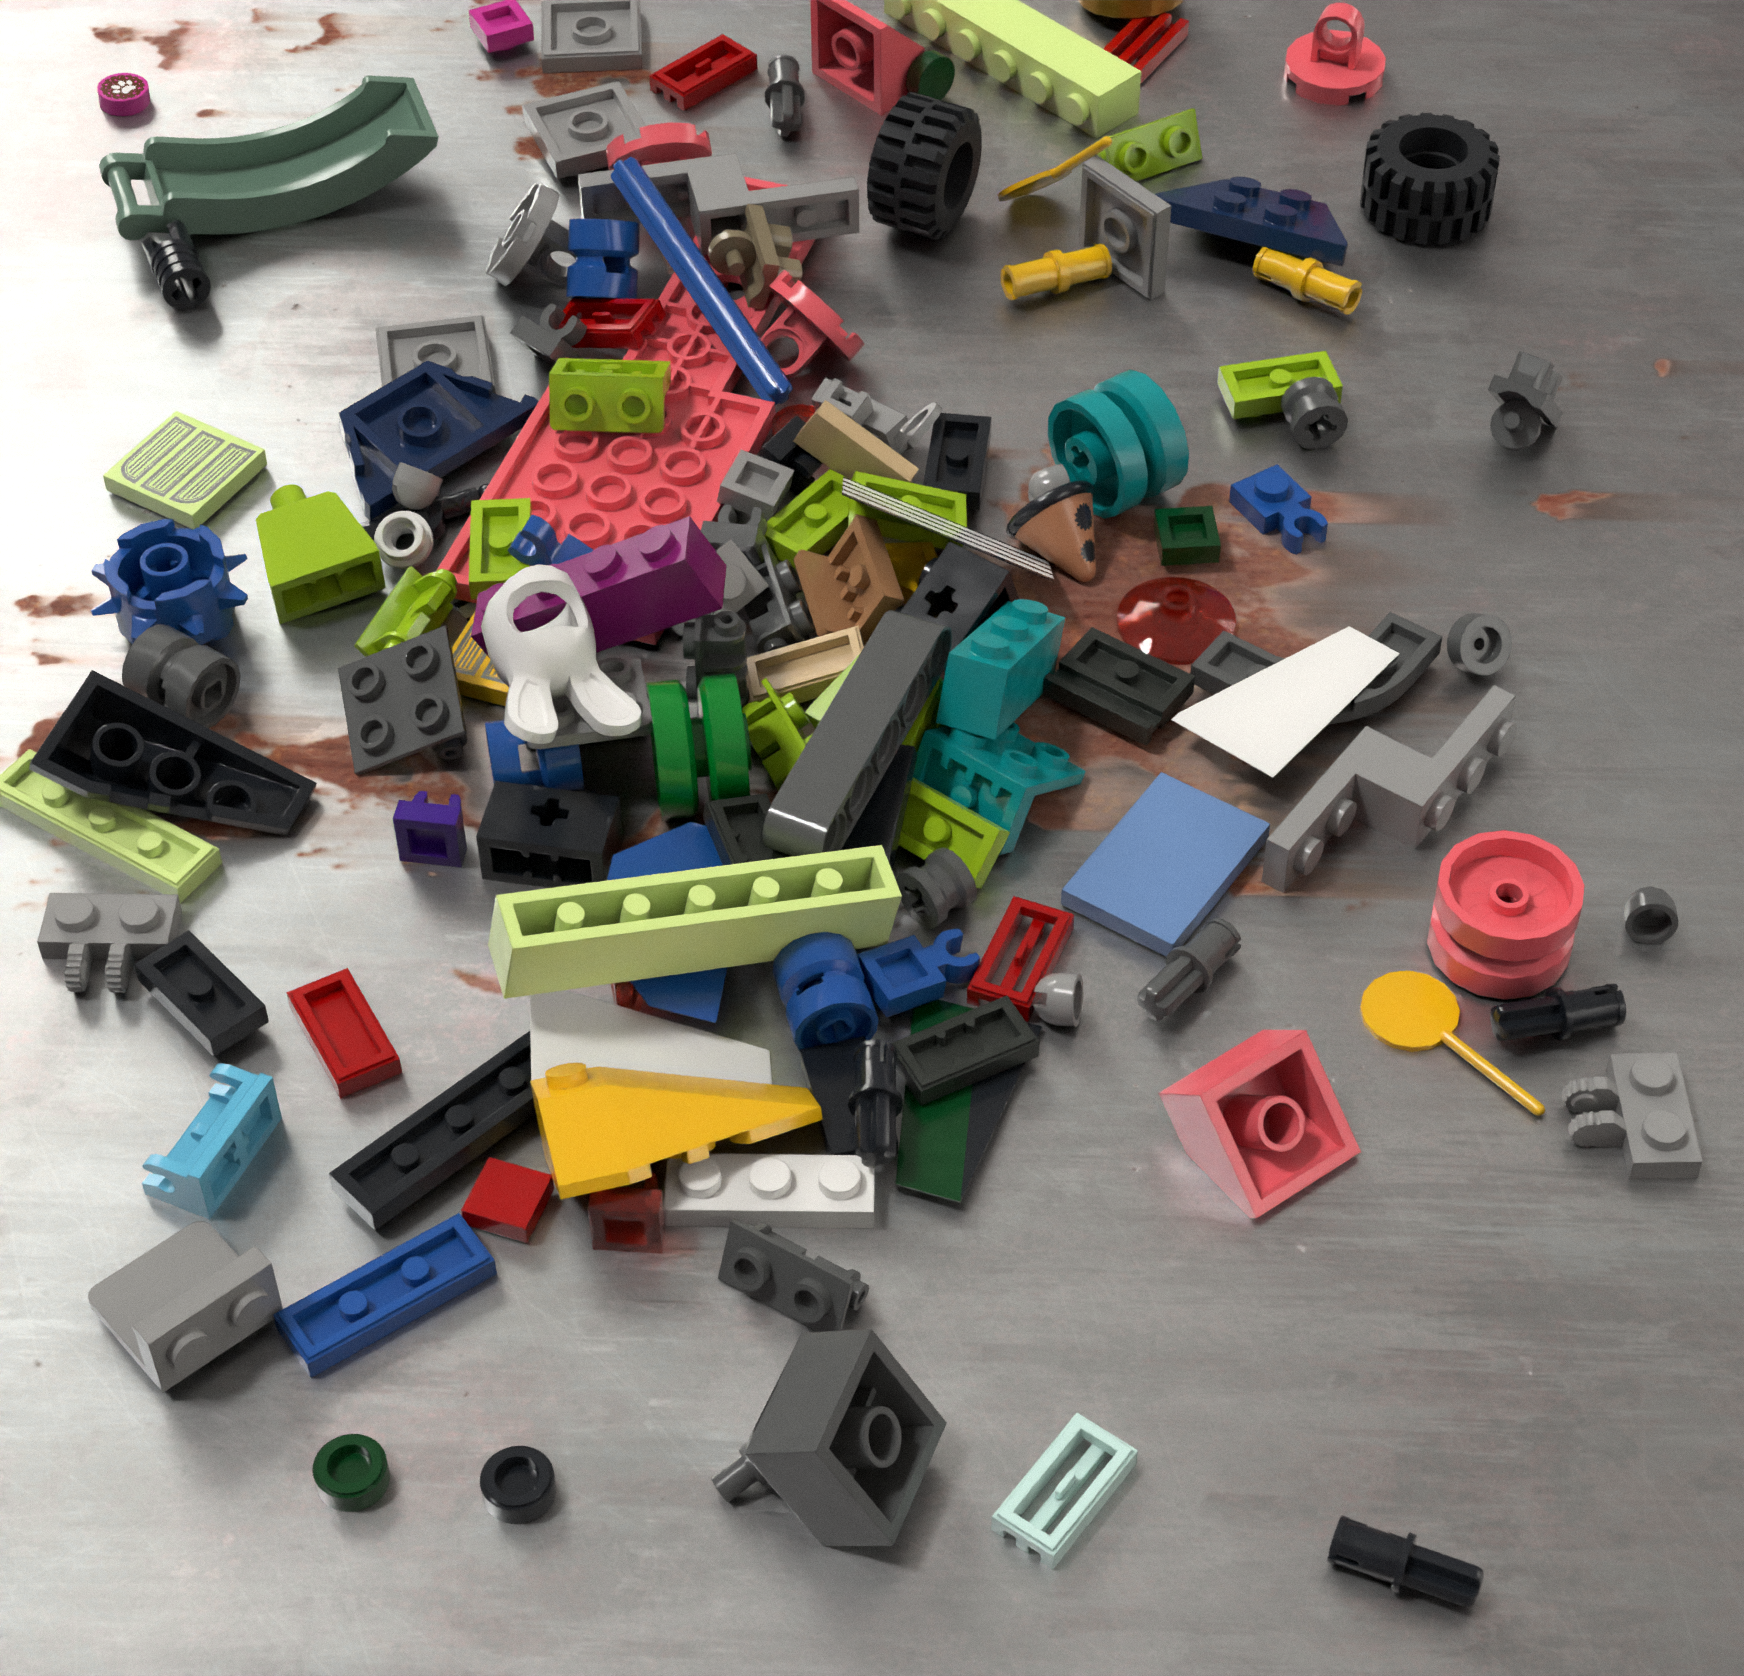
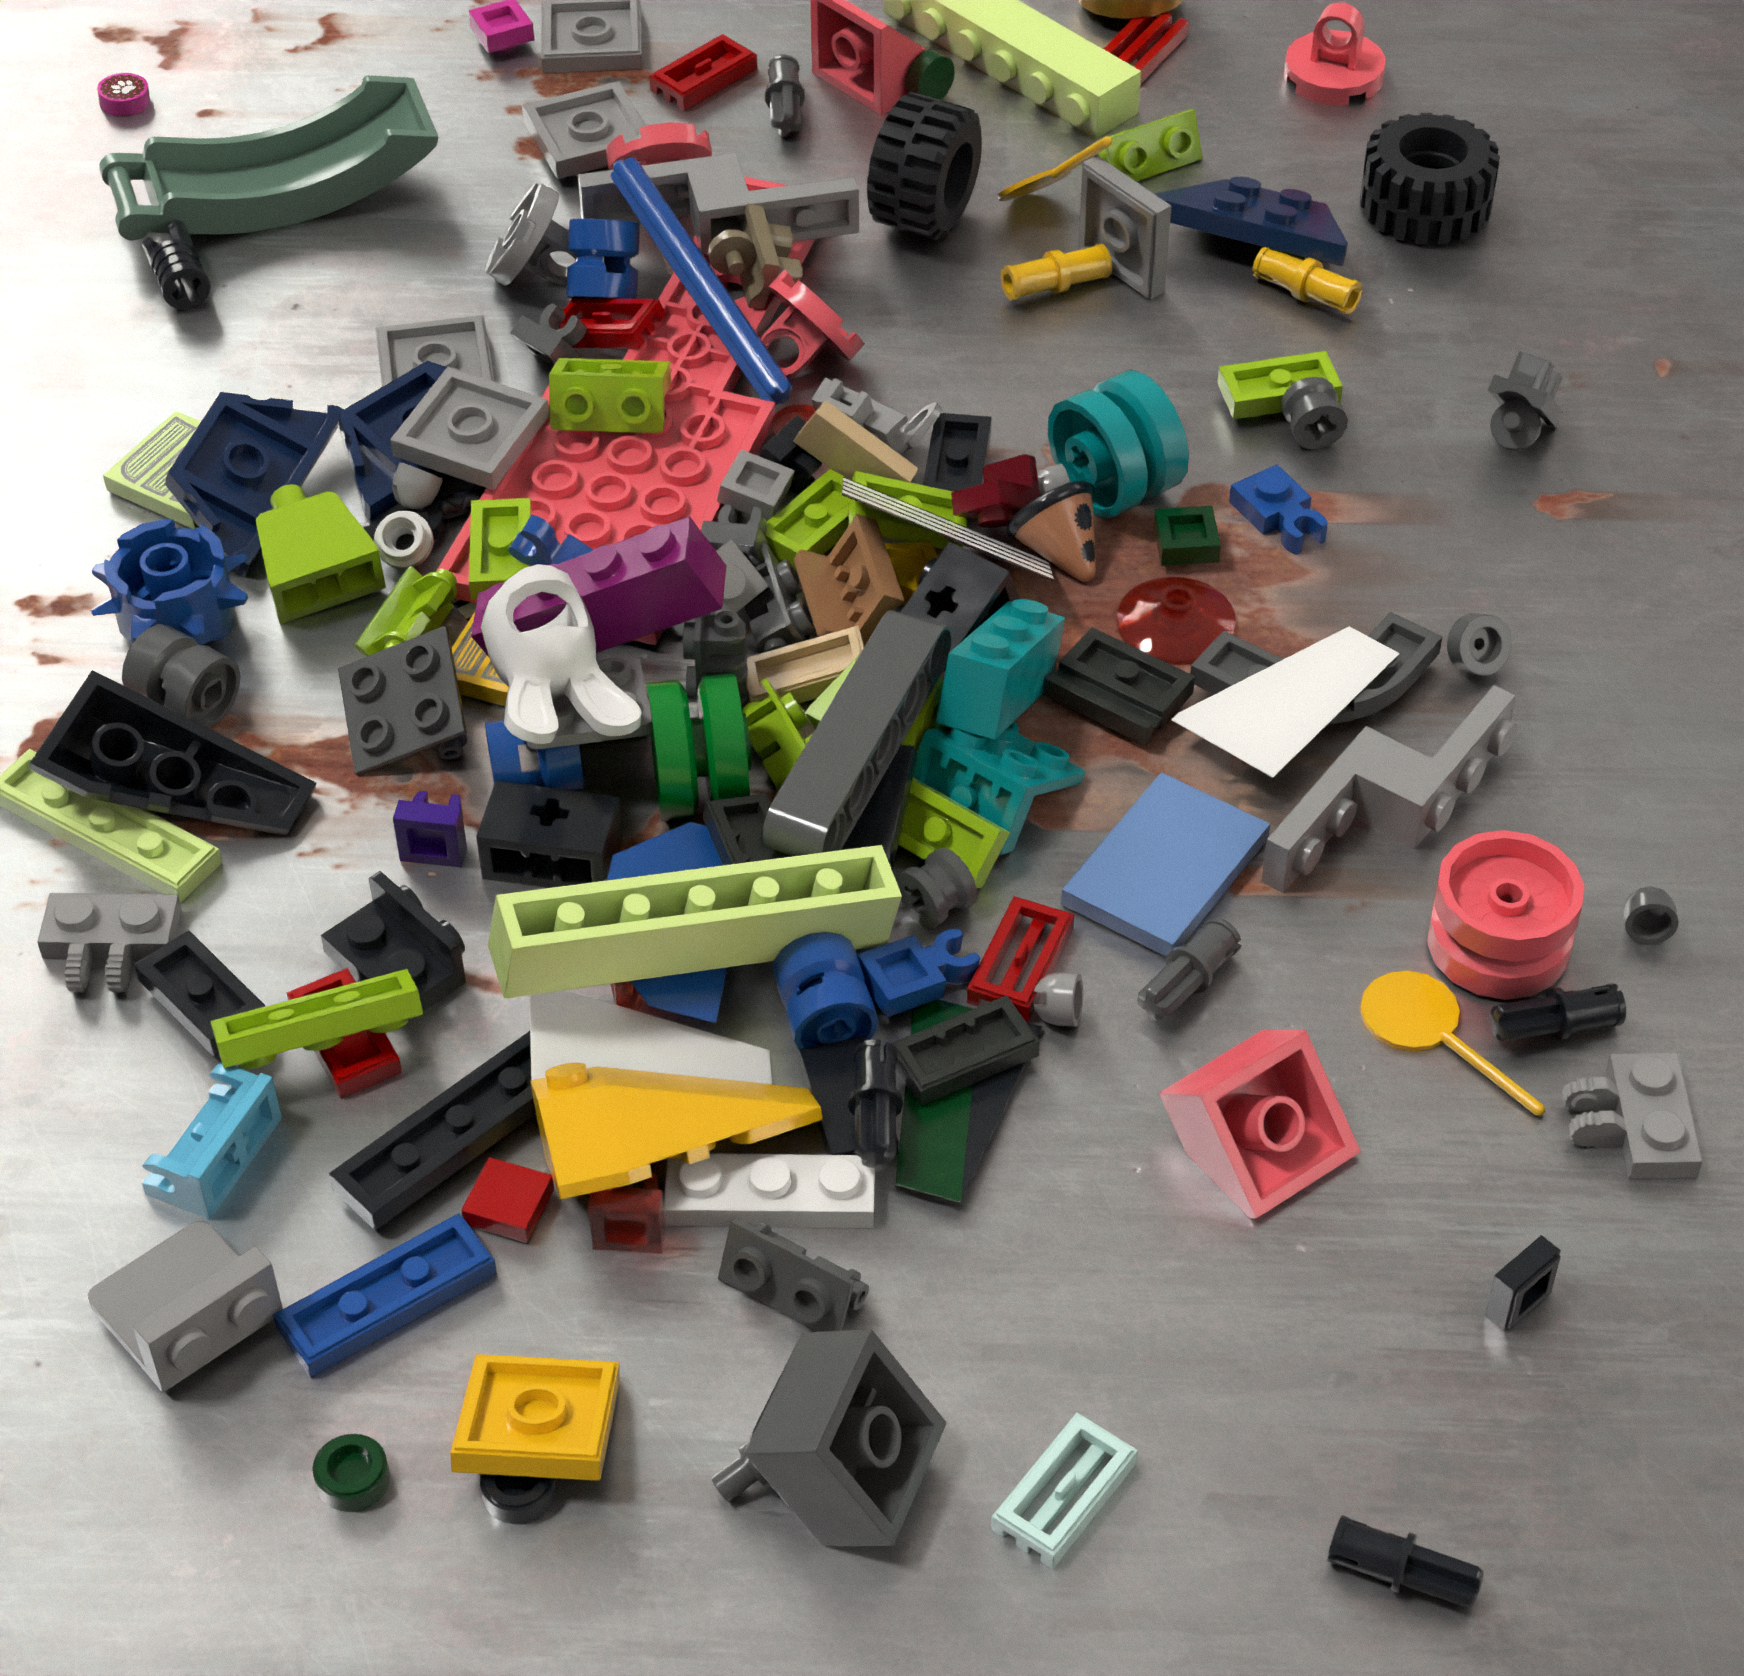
none -> dark blue wing [165,392,344,577]
none -> lime plate [210,969,424,1069]
none -> black bracket [321,871,466,1022]
none -> light grey plate [390,367,550,490]
none -> yellow tile [450,1354,620,1481]
none -> dark red bracket [951,454,1040,528]
none -> black tile [1485,1235,1561,1331]

